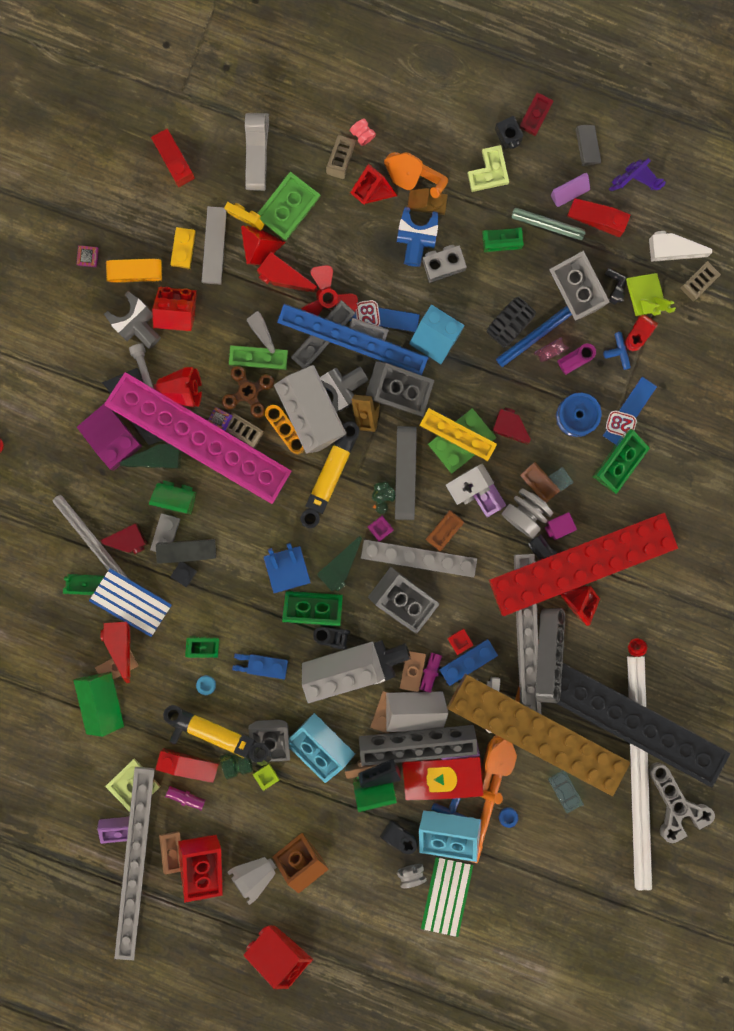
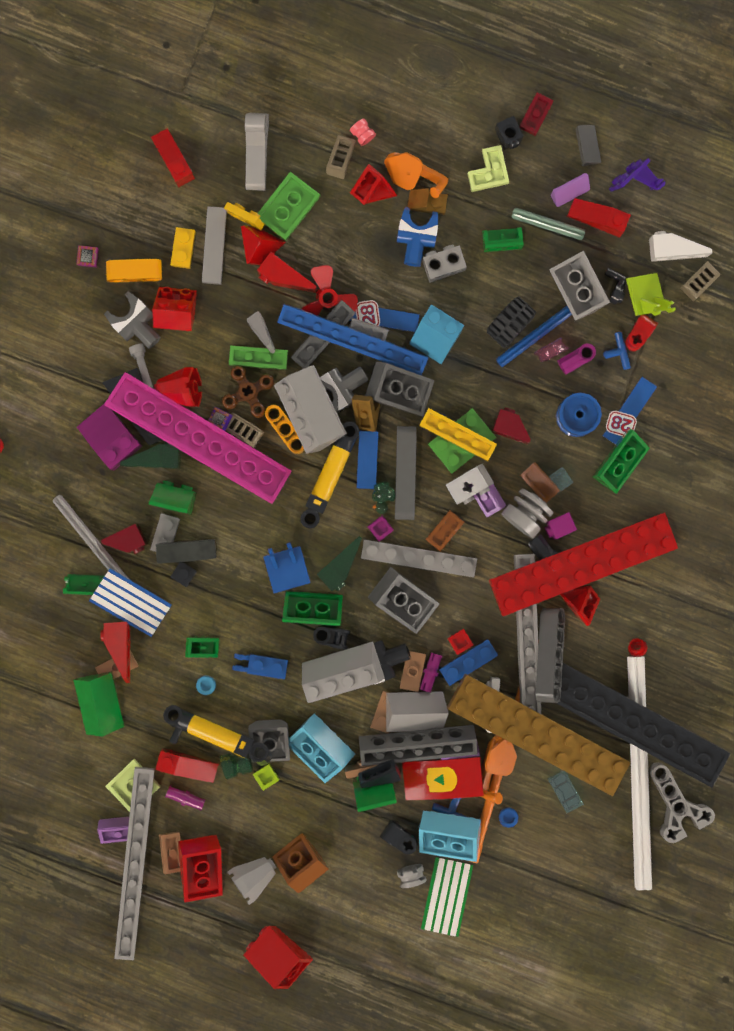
none -> blue tile [357,431,378,489]

